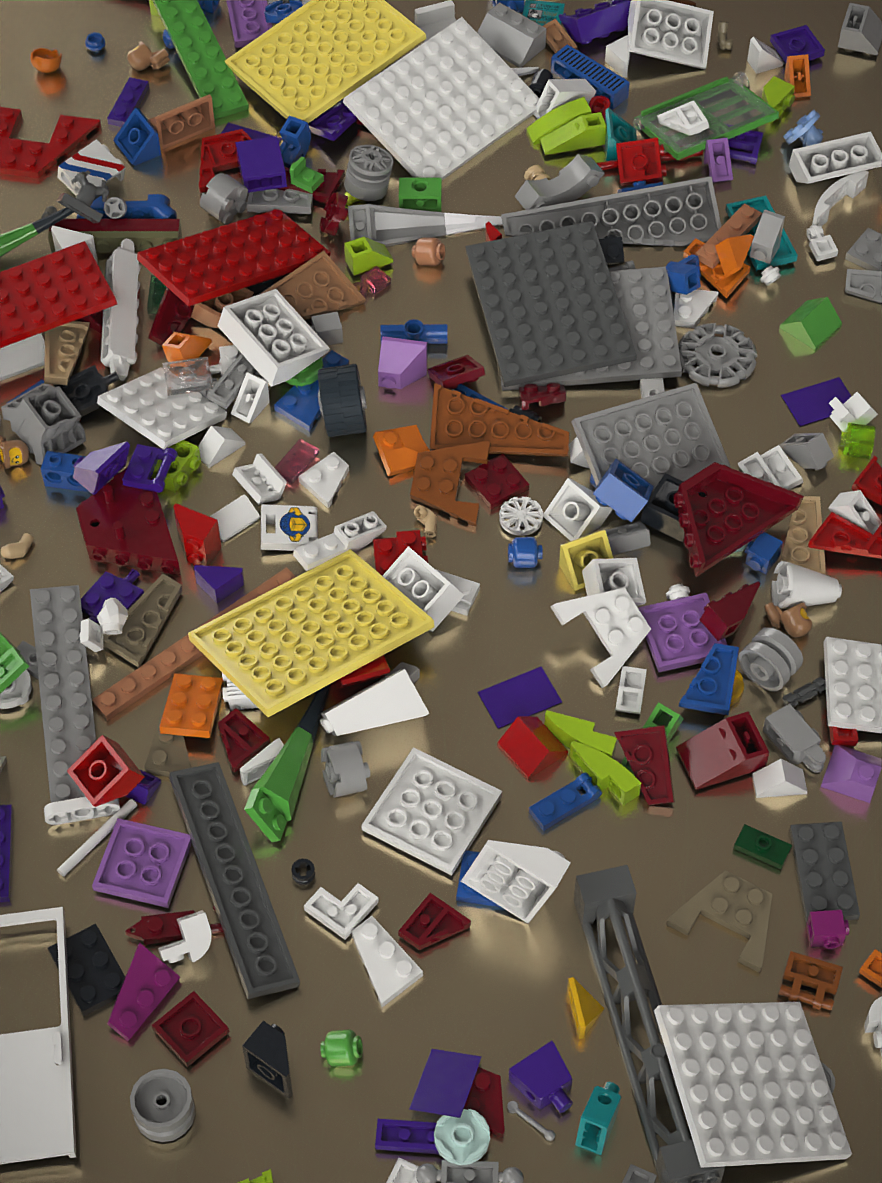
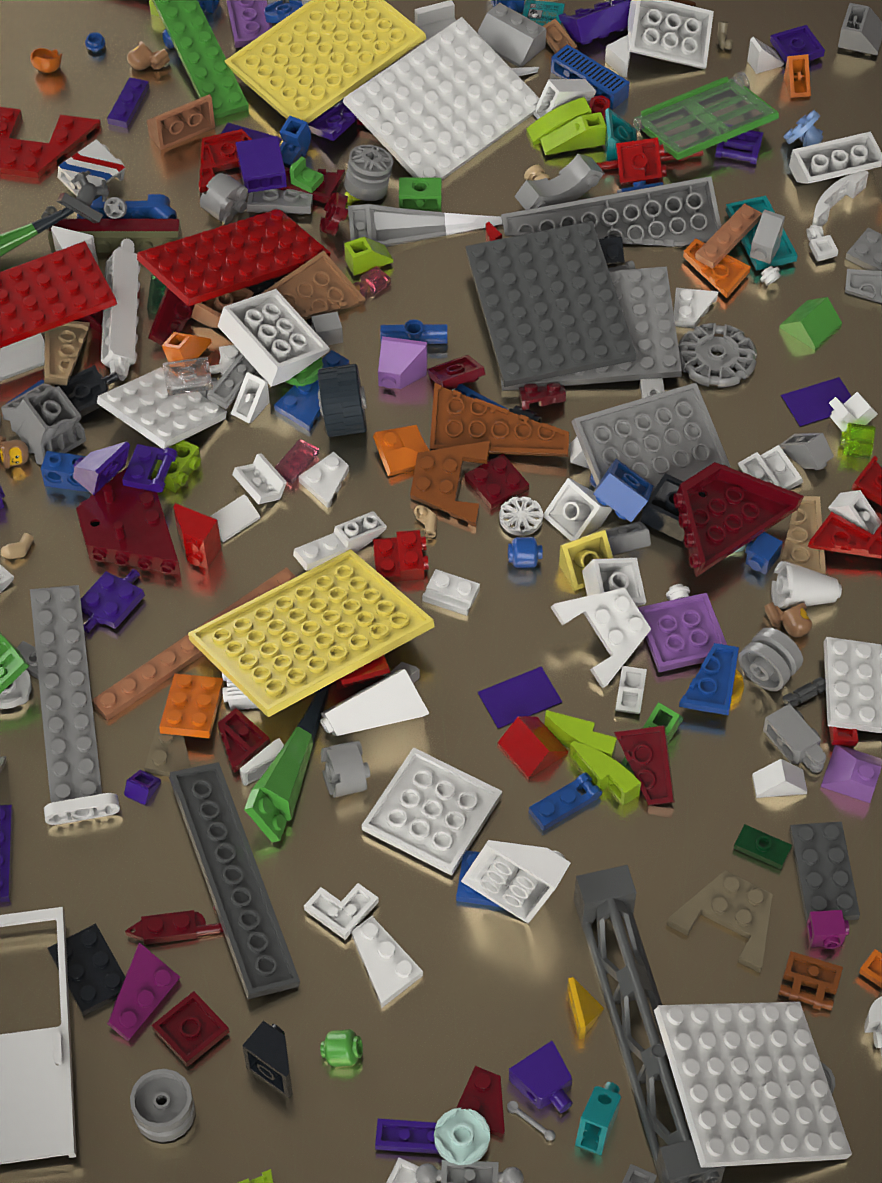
white bar [57,799,137,877] -> none
red slope [67,735,145,807] -> none
white plate [80,618,103,652] -> none
medium lavender plate [92,818,192,908] -> none
white rock [97,598,128,635] -> none
dark tan wing [103,574,183,668] -> none
blue slope [113,107,161,166] -> none
white brick [158,910,211,963] -> none
dark purple slope [194,565,244,604] -> none
white slope [198,426,245,468] -> none
white container [261,504,318,551] -> none
black bush [291,858,315,885] -> none
white slope [383,546,465,632] -> none
dark red wing [398,893,471,950] -> none
dark purple sticker [409,1049,482,1118] -> none
nougat head [412,237,446,266] -> none
black brick [529,69,553,98] -> none
white wing [657,101,709,136] -> none
blue brick [666,254,701,295] -> none
dark red slope [676,711,769,790] -> none
dark red slope [700,581,761,641] -> none
medium lavender slope [704,138,733,183] -> none
orange slope [715,234,754,277] -> none
lime slope [761,76,795,124] -> none

